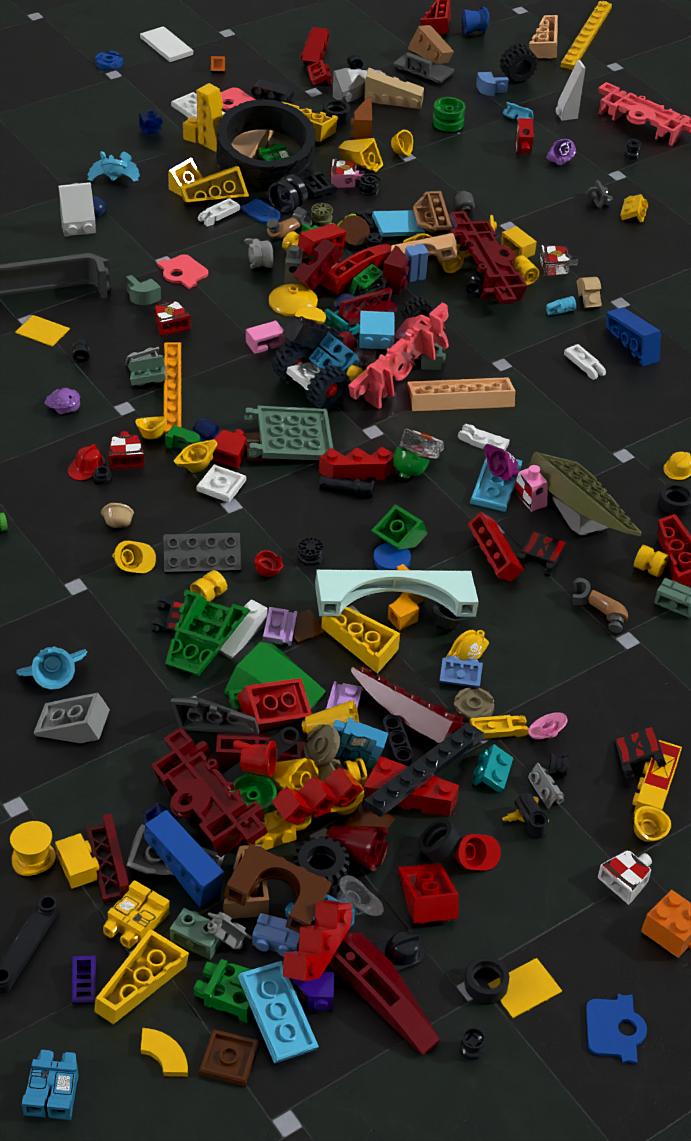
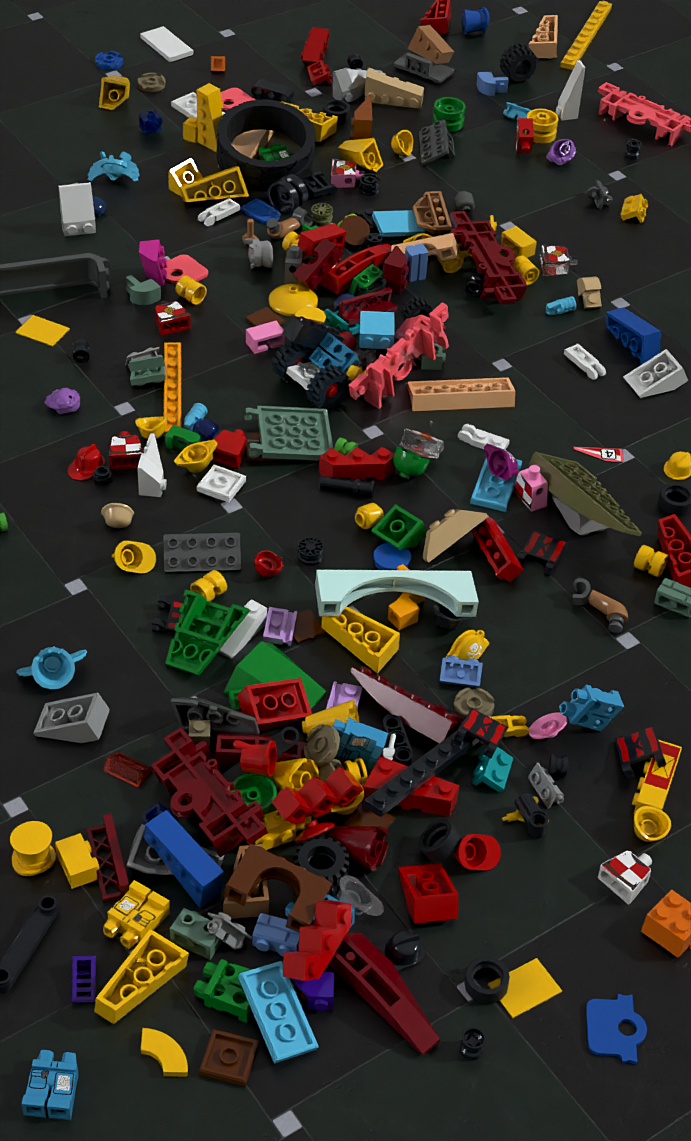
none -> yellow slope [99,75,130,110]
none -> clear red slope [104,751,153,787]
none -> dark tan tile [137,73,166,92]
none -> white wedge [138,433,167,497]
none -> dark pink slope [139,240,168,286]
none -> yellow wheel [175,275,207,305]
none -> medium azure hinge [184,403,208,431]
none -> dark tan brick [189,720,210,749]
none -> medium nougat bar [242,219,259,245]
none -> reddish brown piece [245,307,285,327]
none -> red dish [294,819,335,843]
none -> bright green wheel [334,437,358,456]
none -> yellow head [355,503,383,529]
none -> white hand [381,734,396,760]
none -> dark grey bracket [419,119,455,165]
none -> tan wedge [423,509,489,562]
none -> black flag [454,708,508,759]
none -> yellow wheel [525,109,559,144]
none -> dark azure hips [559,685,624,732]
none -> sticker [574,447,624,462]
none -> white slope [623,349,688,398]

